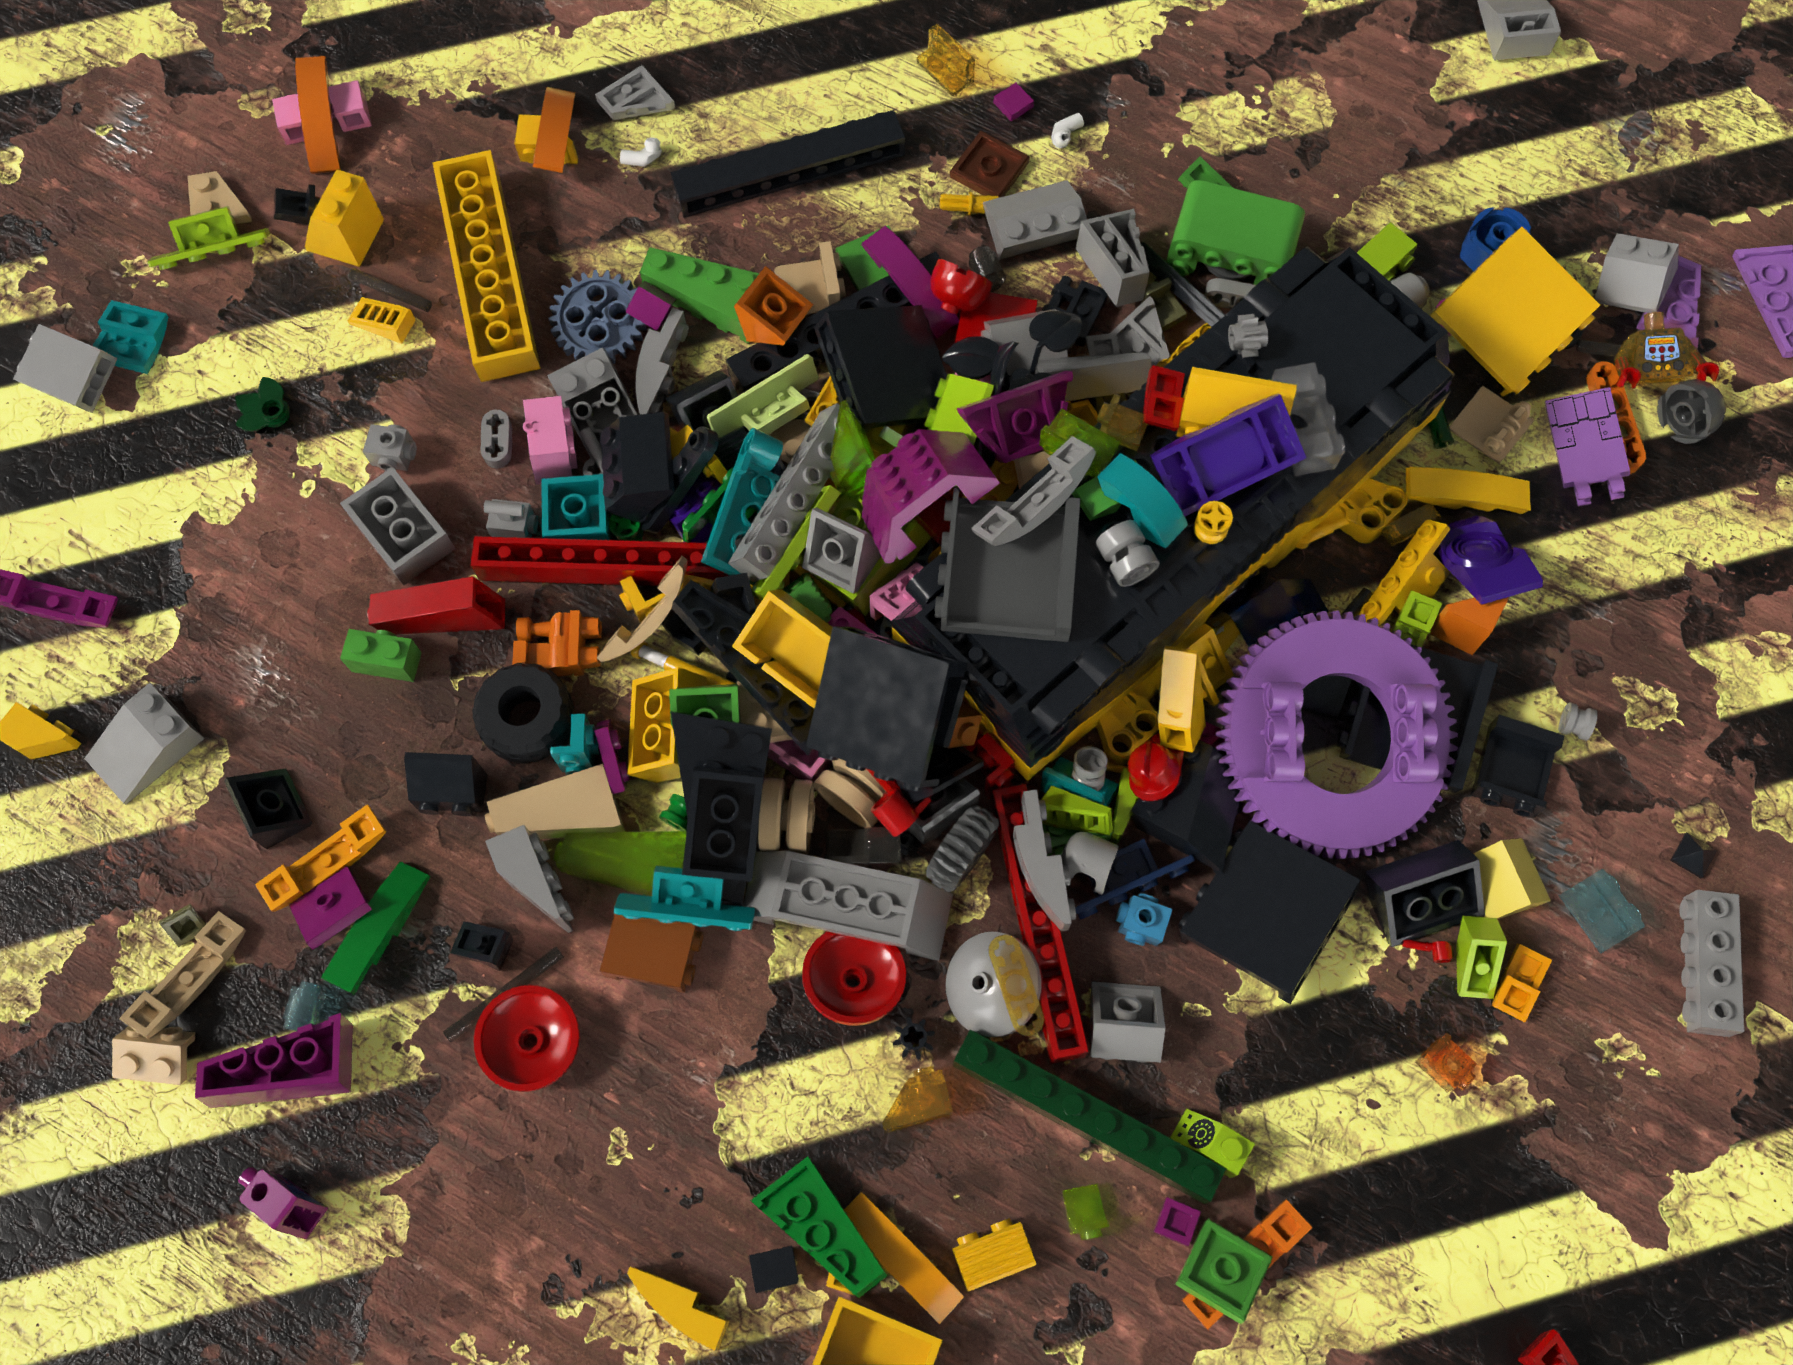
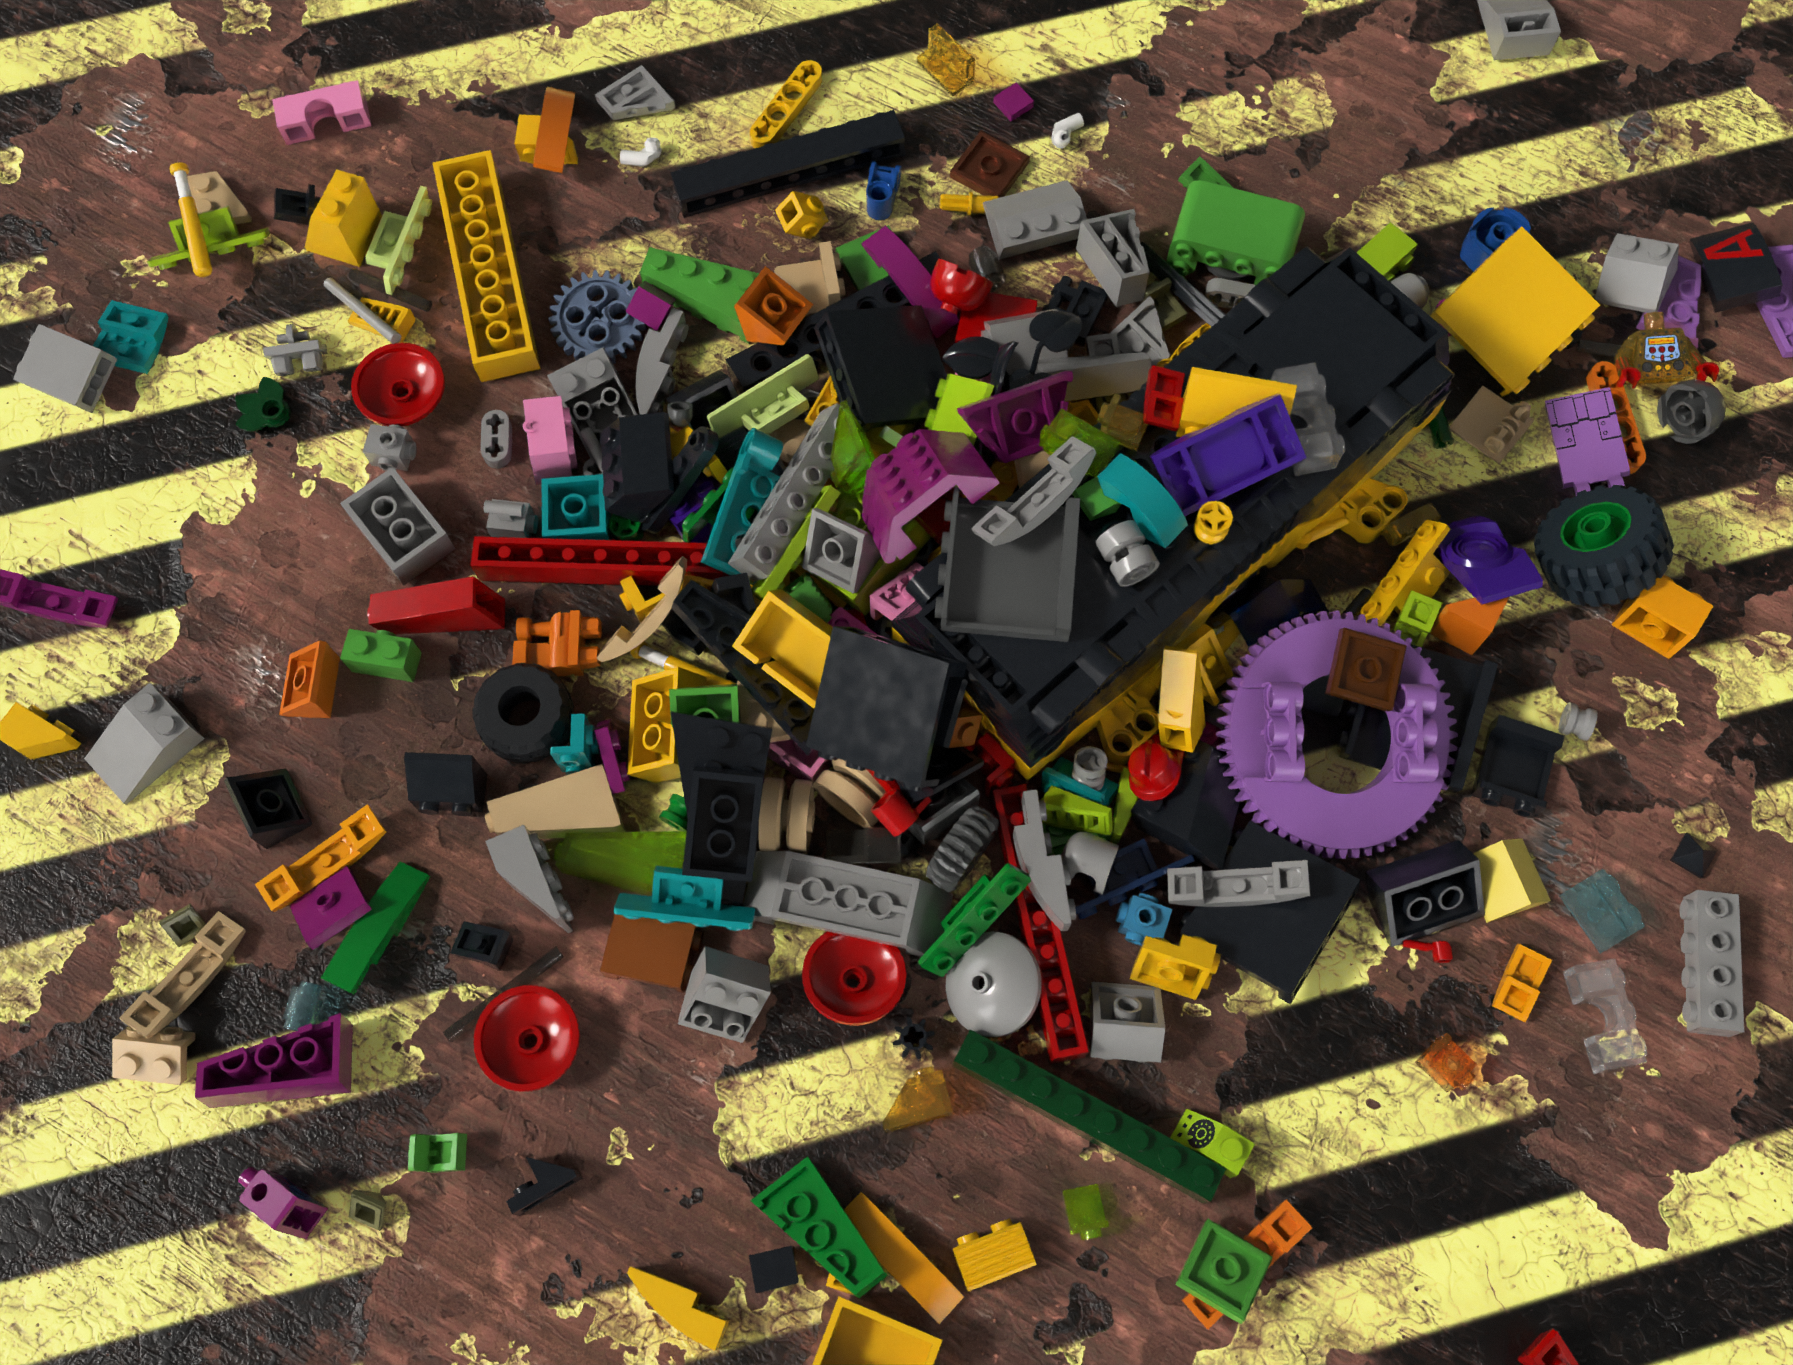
orange slope [295,56,341,174] -> none
clear yellow beam [988,935,1044,1036] -> none
magenta plate [1153,1197,1201,1247] -> none
light grey gear [1228,314,1268,358] -> none
yellow slope [1406,467,1531,514] -> none
lime slope [1456,916,1507,999] -> none
none -> yellow piece [169,162,213,277]
none -> light grey hips [263,324,327,376]
none -> orange slope [279,640,340,718]
none -> light grey bar [324,277,401,344]
none -> olive slope [349,1190,386,1231]
none -> red dish [351,343,445,426]
none -> yellowish green bracket [365,186,432,295]
none -> bright green bracket [408,1133,467,1173]
none -> black slope [506,1157,583,1216]
none -> dark grey hinge [667,401,693,428]
none -> light grey slope [678,946,771,1043]
none -> yellow beam [750,60,822,149]
none -> yellow brick [775,191,829,239]
none -> blue piece [866,161,902,220]
none -> green bracket [918,863,1031,977]
none -> yellow plate [1130,935,1221,1000]
none -> light grey slope [1167,860,1310,907]
none -> reddish brown plate [1325,628,1407,711]
none -> black wheel [1534,485,1674,607]
none -> clear arch [1563,958,1647,1074]
none -> light orange brick [1611,575,1713,659]
none -> black slope [1690,222,1783,313]

